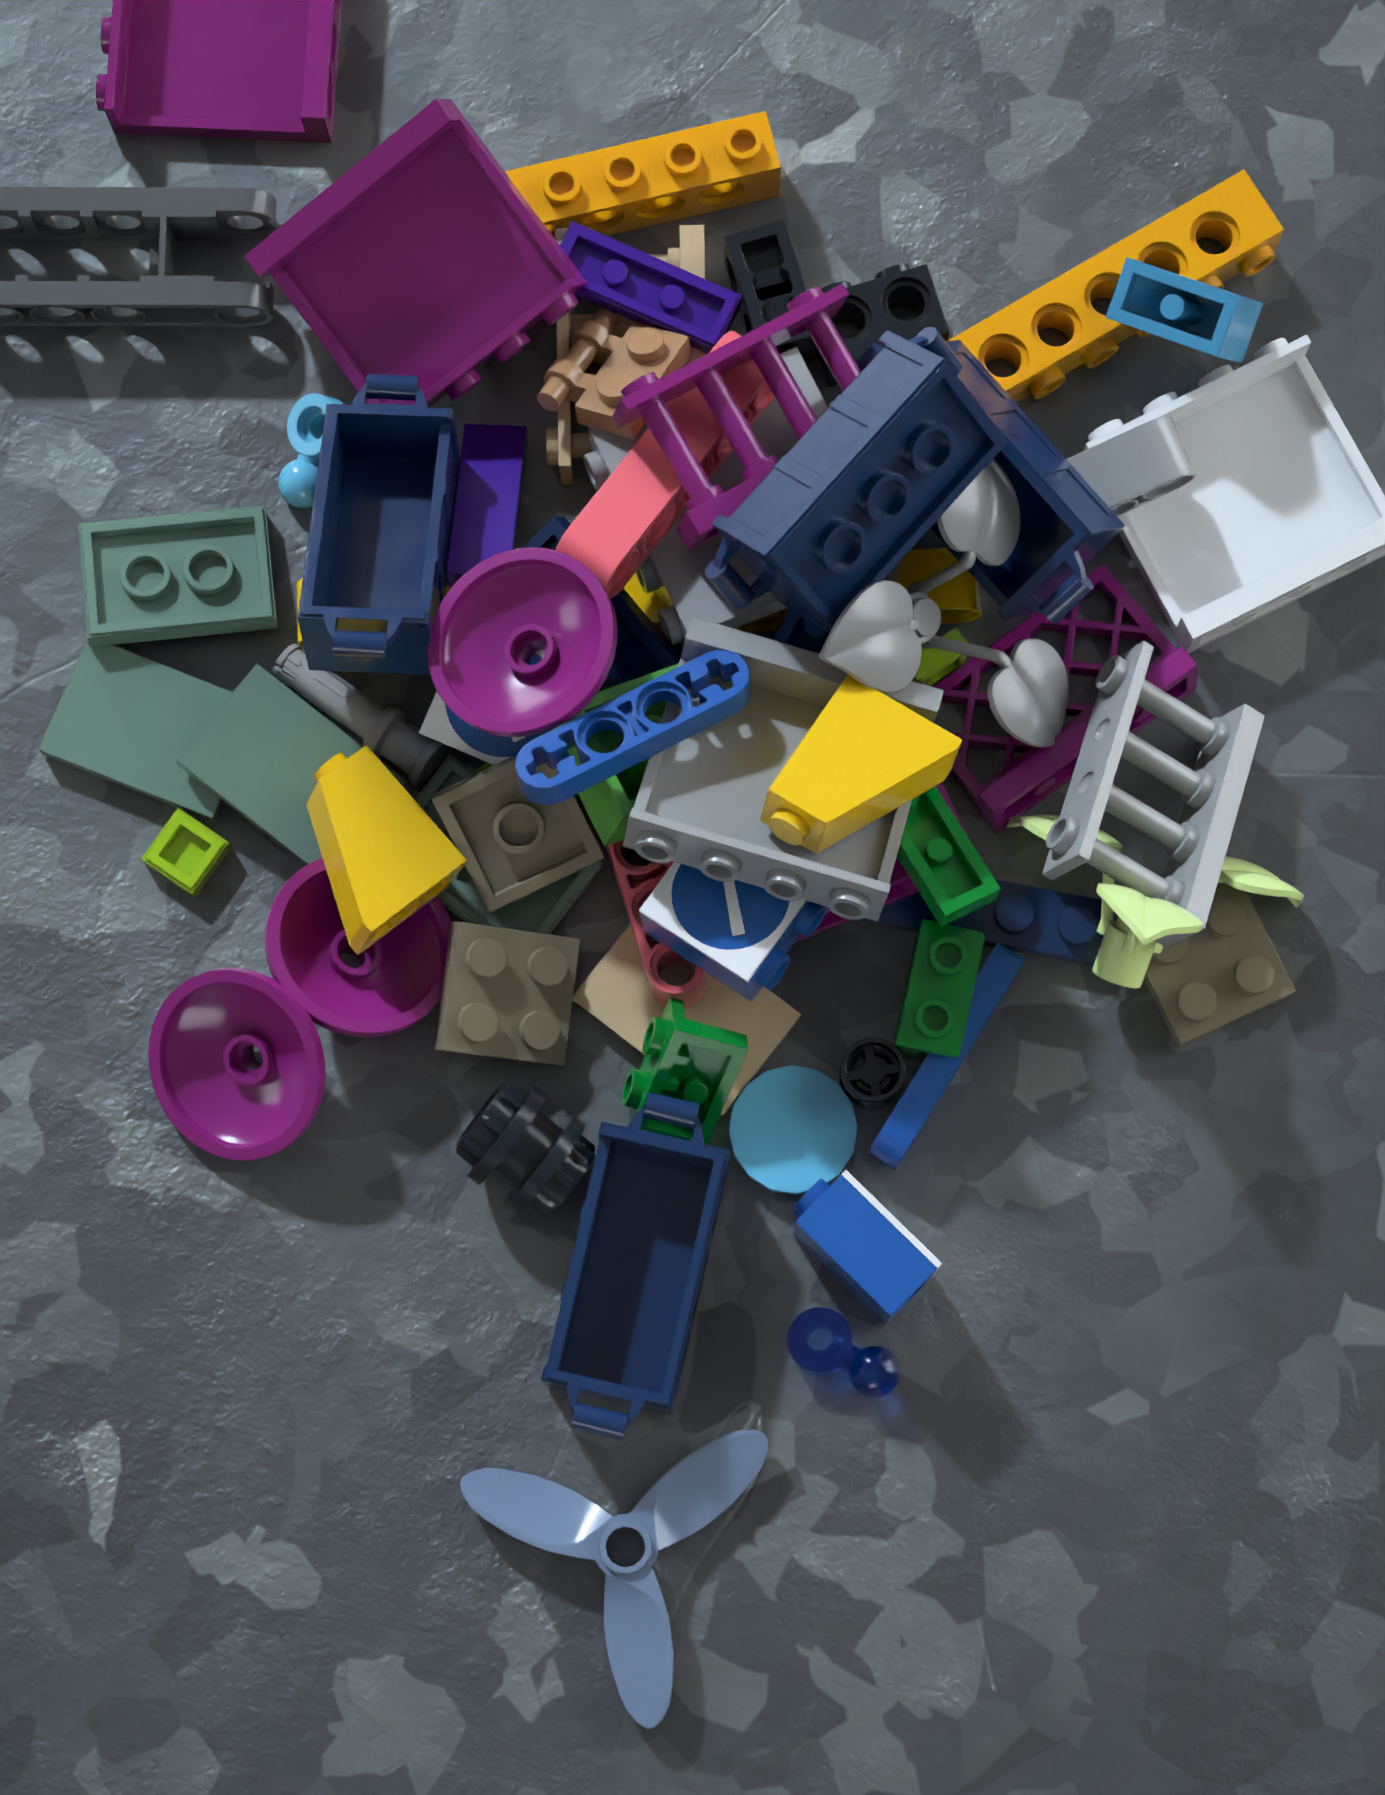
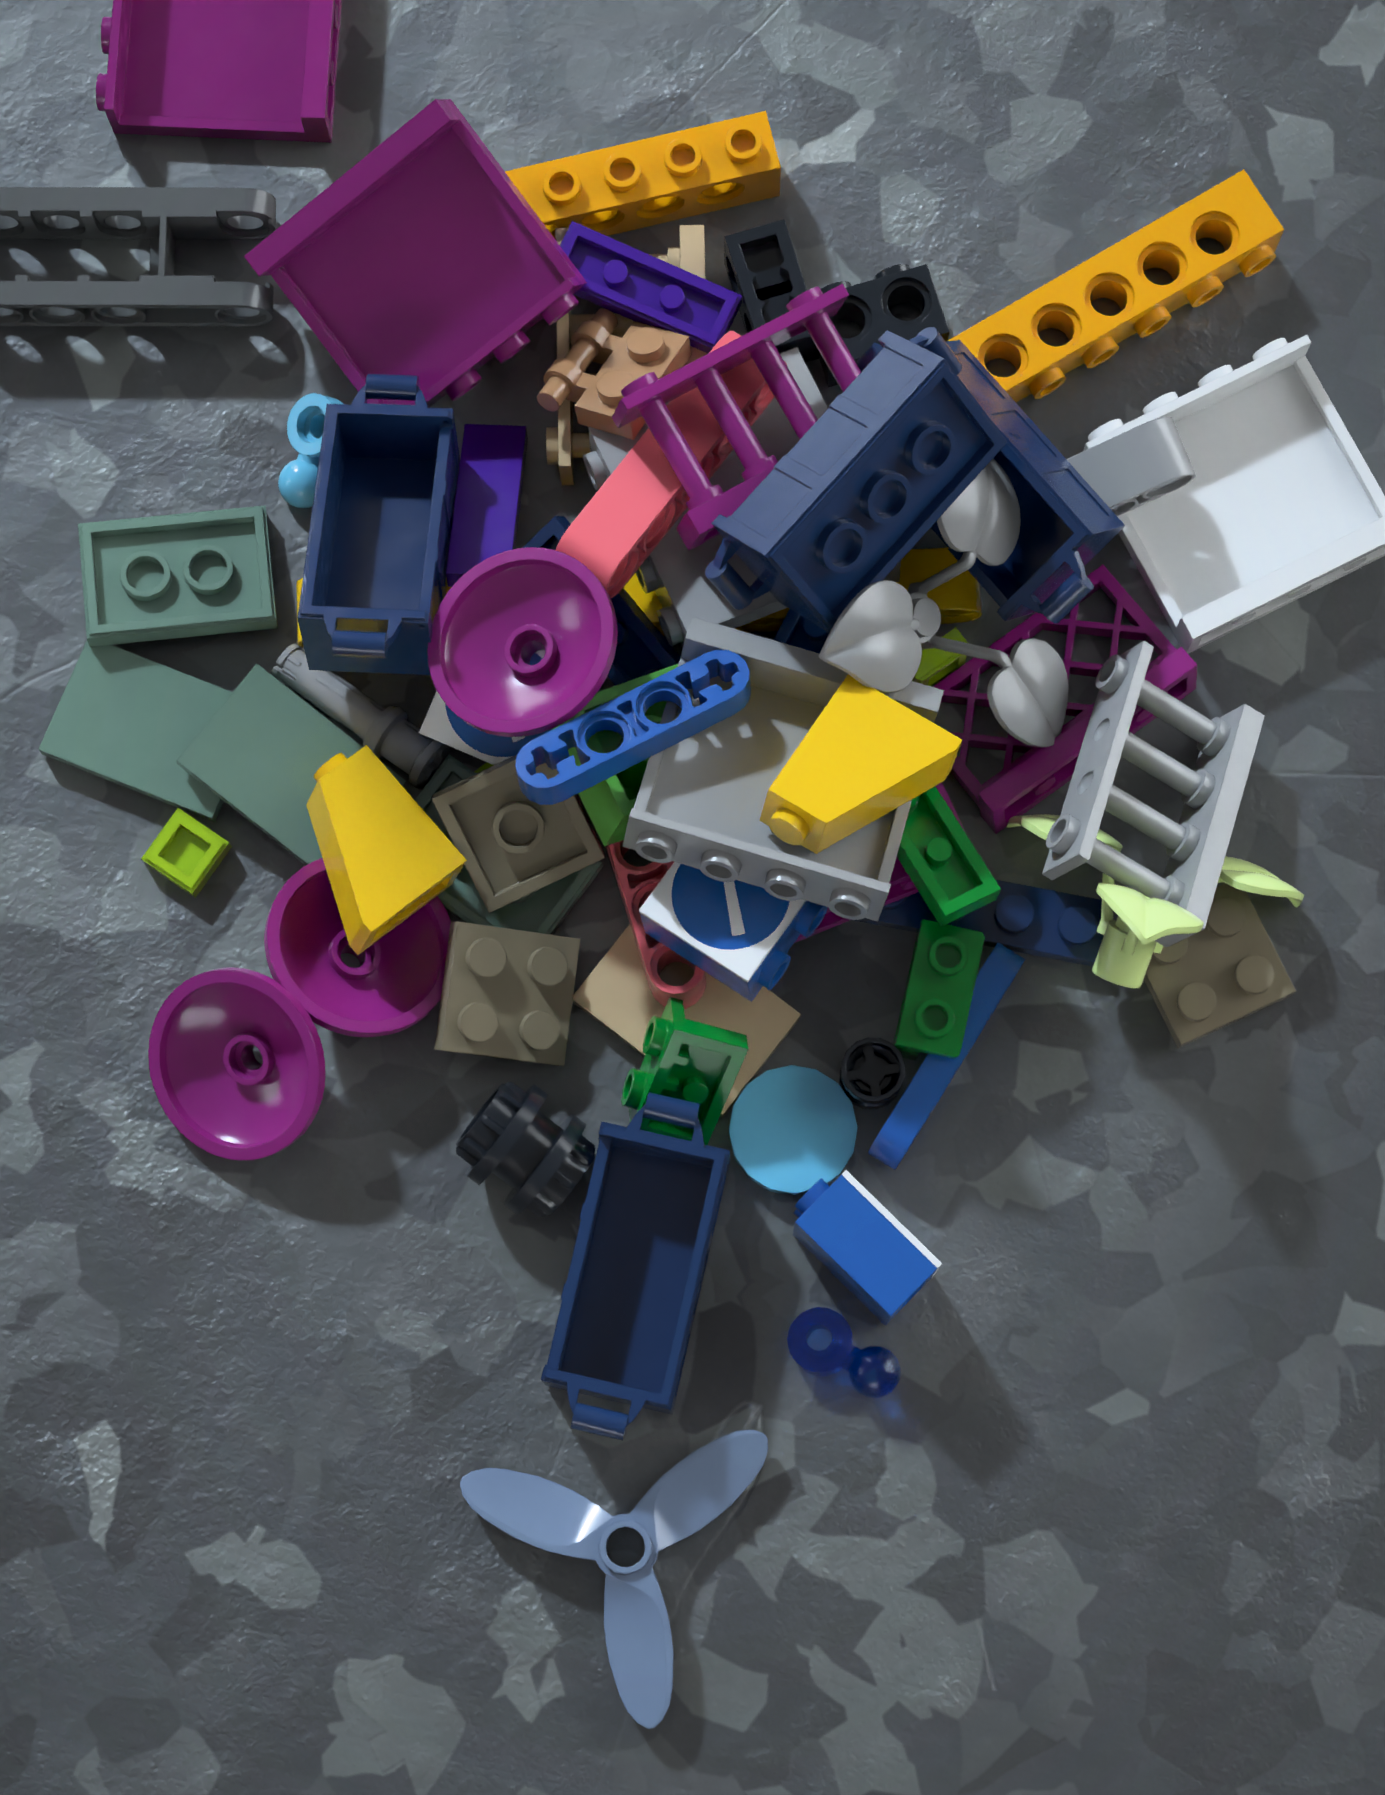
dark azure slope [1105,257,1263,363] -> none

